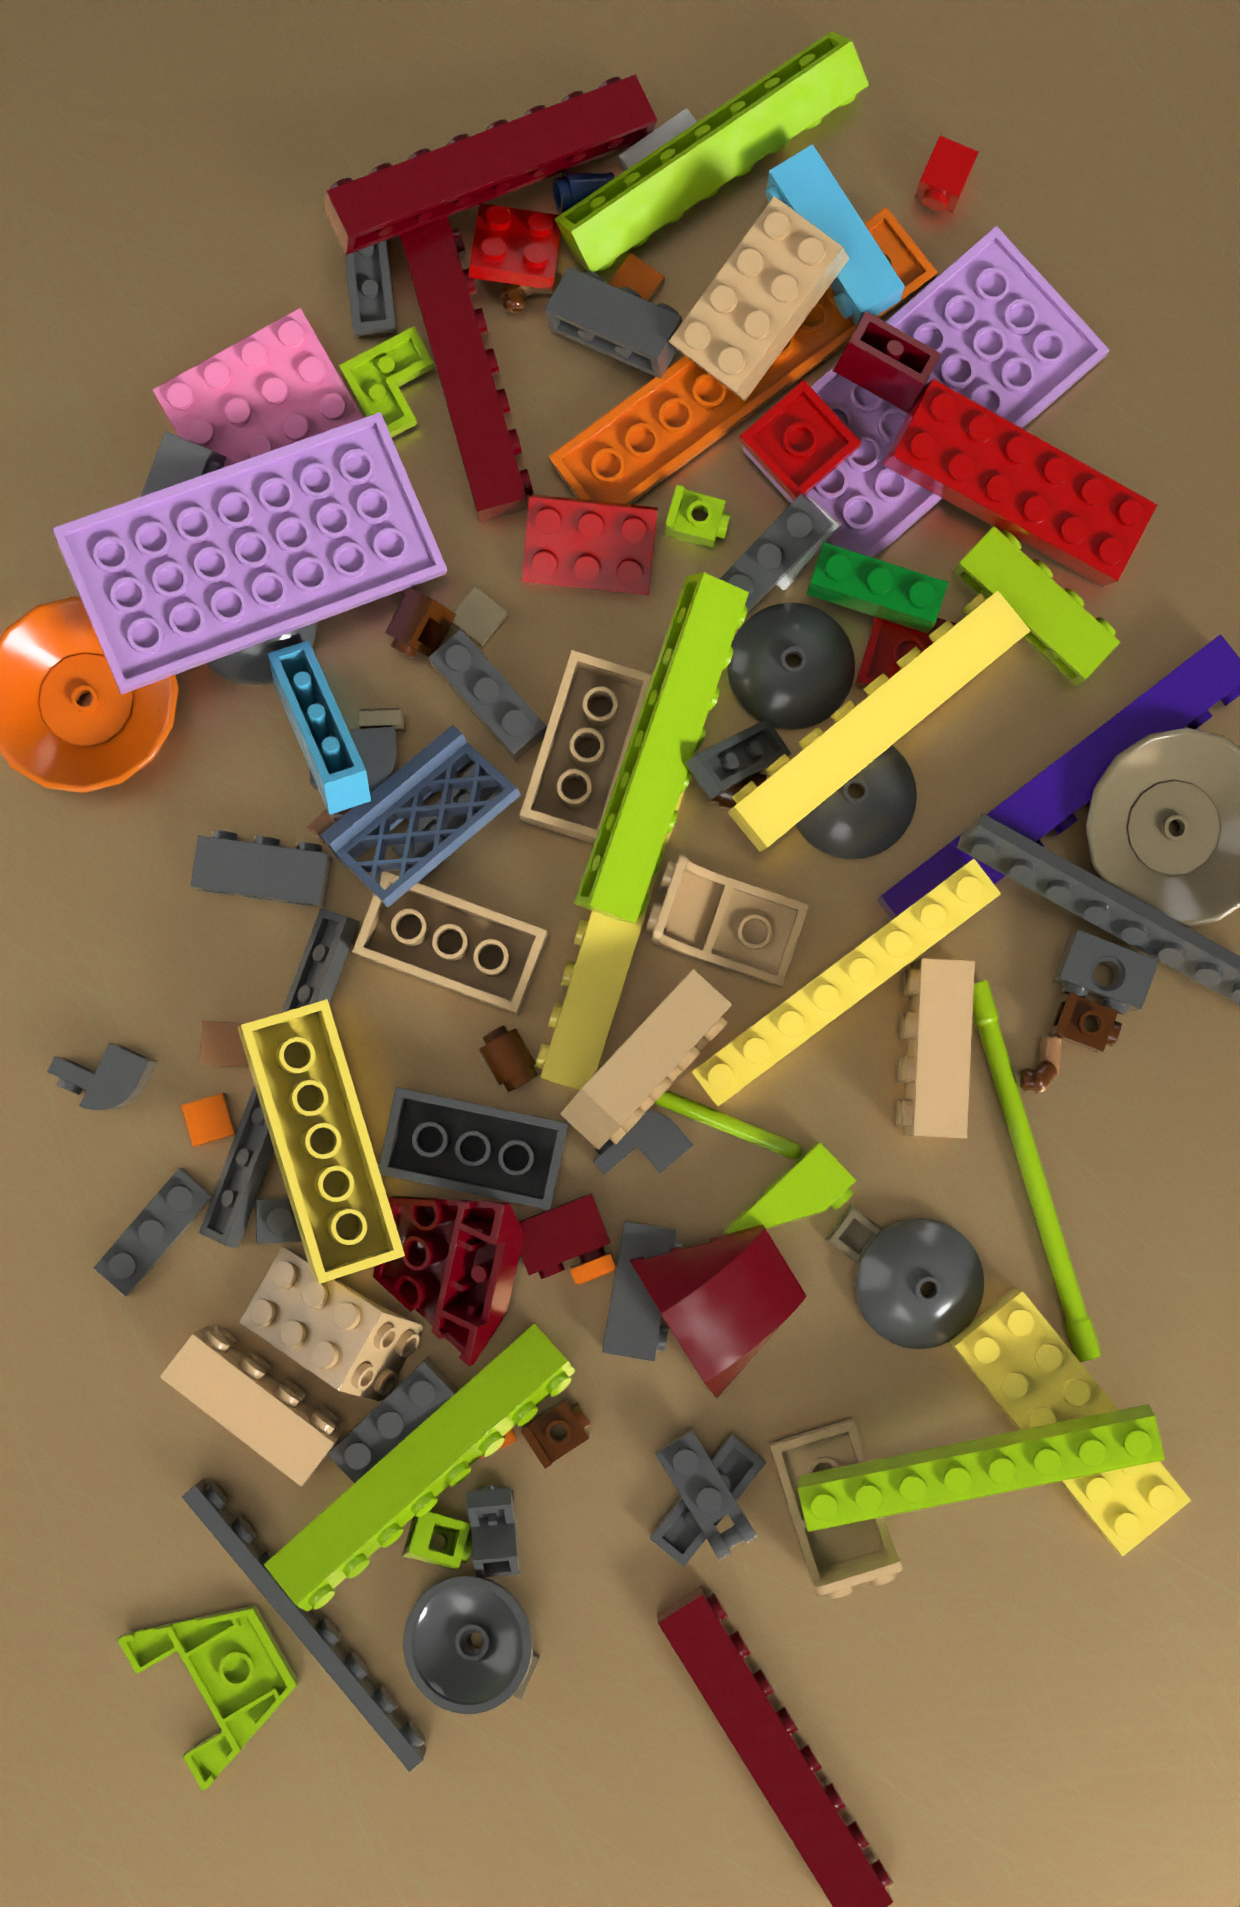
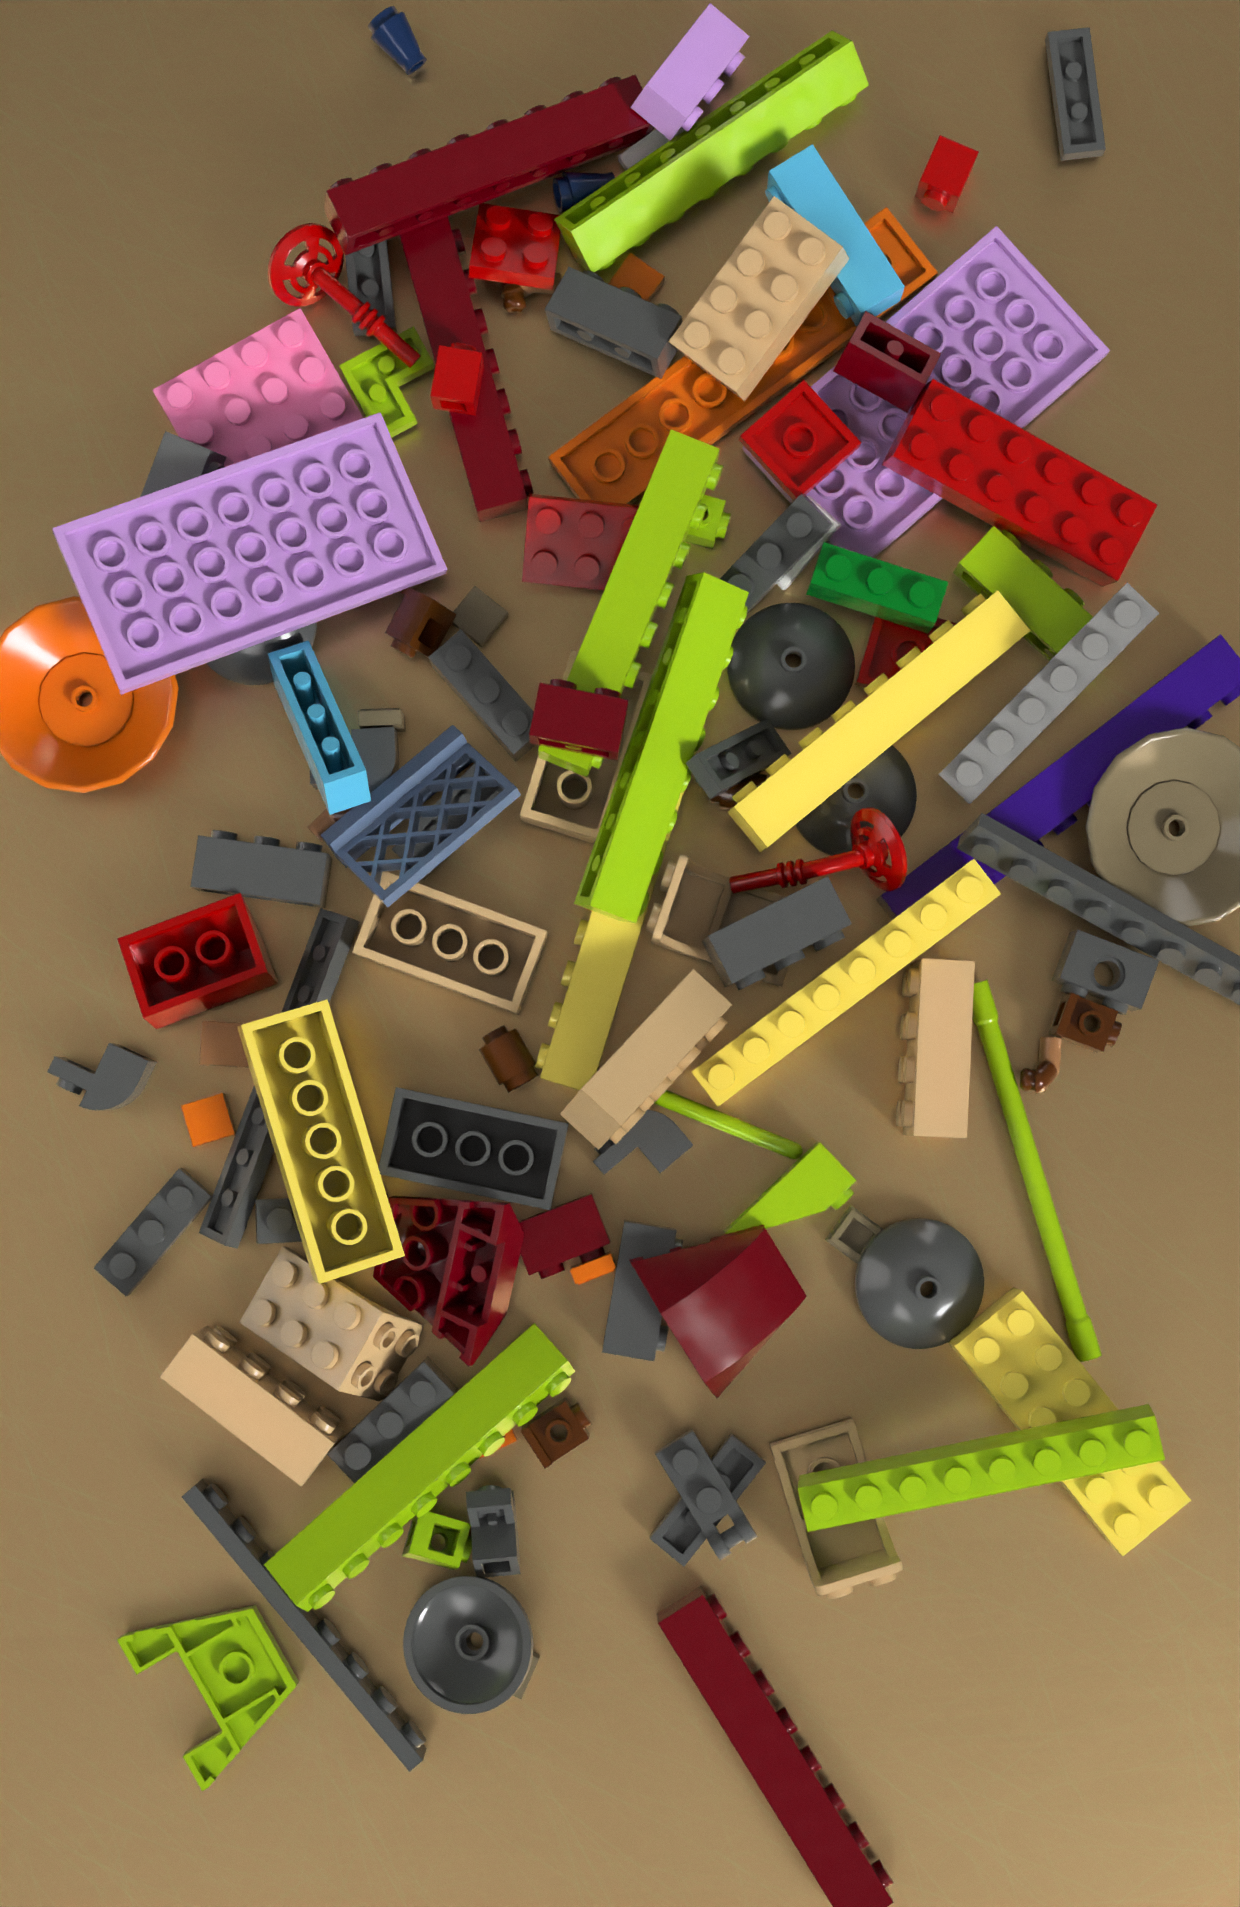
none -> red slope [117,893,278,1029]
none -> red dish [268,223,421,368]
none -> dark blue cone [368,6,427,75]
none -> red brick [430,343,485,416]
none -> dark red brick [529,679,628,761]
none -> lime brick [538,429,724,777]
none -> lavender brick [631,3,750,141]
none -> dark grey brick [702,876,852,991]
none -> red dish [729,807,907,894]
none -> light grey brick [939,582,1159,804]
none -> dark grey plate [1045,27,1106,161]

